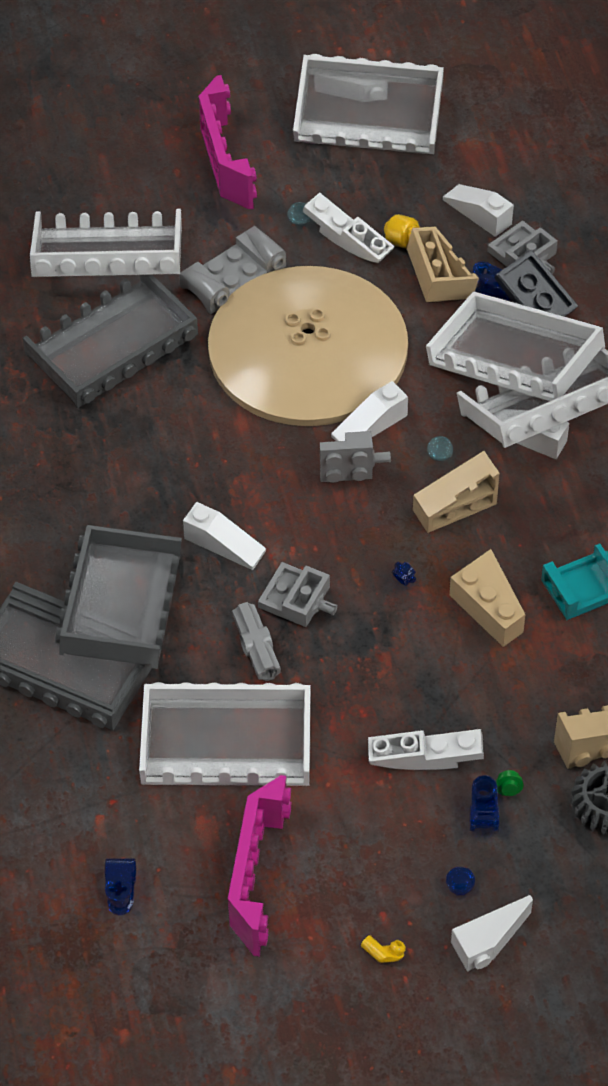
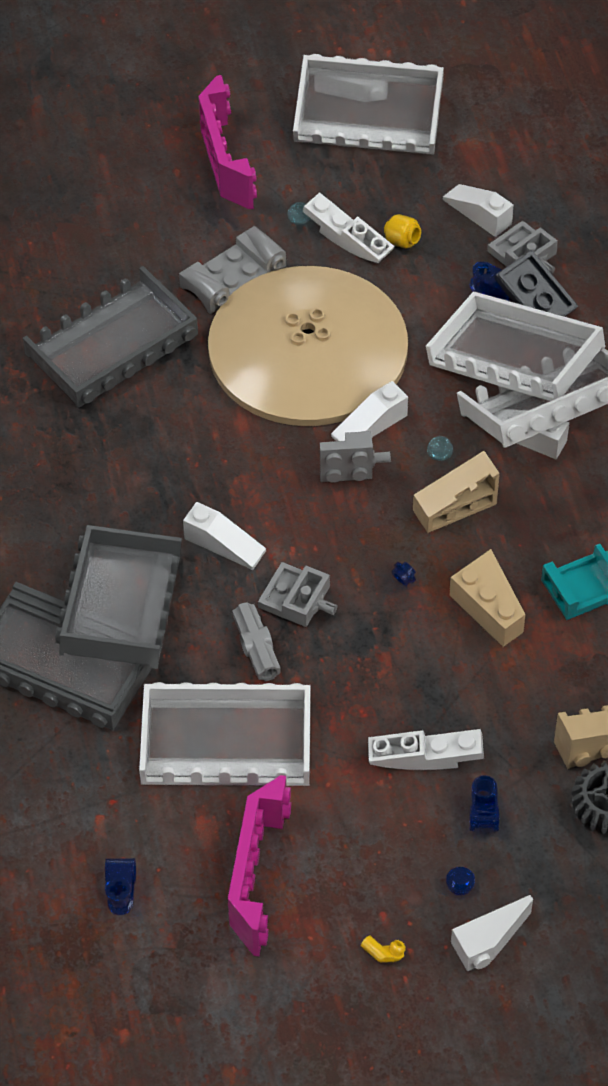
white window [30,209,182,277] -> none
tan wedge [407,226,479,302] -> none
green plate [495,770,524,796] -> none

